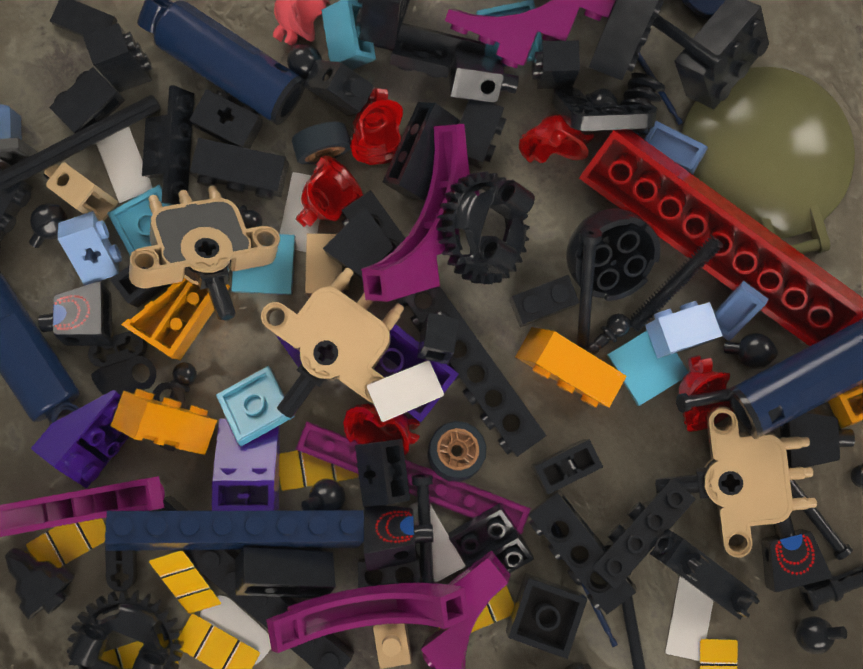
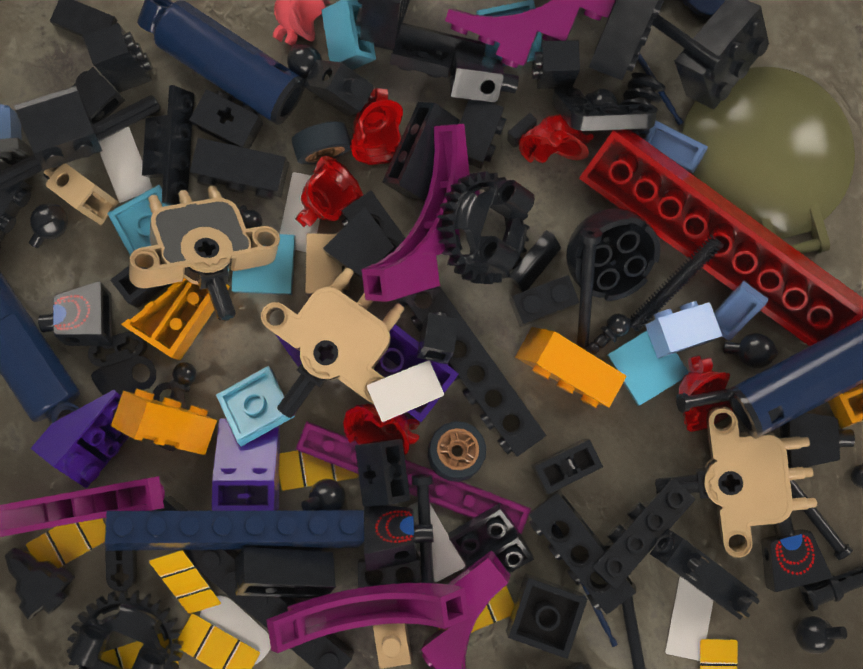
light blue brick [58,211,122,286] -> none
none -> black slope [14,86,102,171]
none -> black tile [507,113,537,148]
none -> black tile [509,230,561,292]

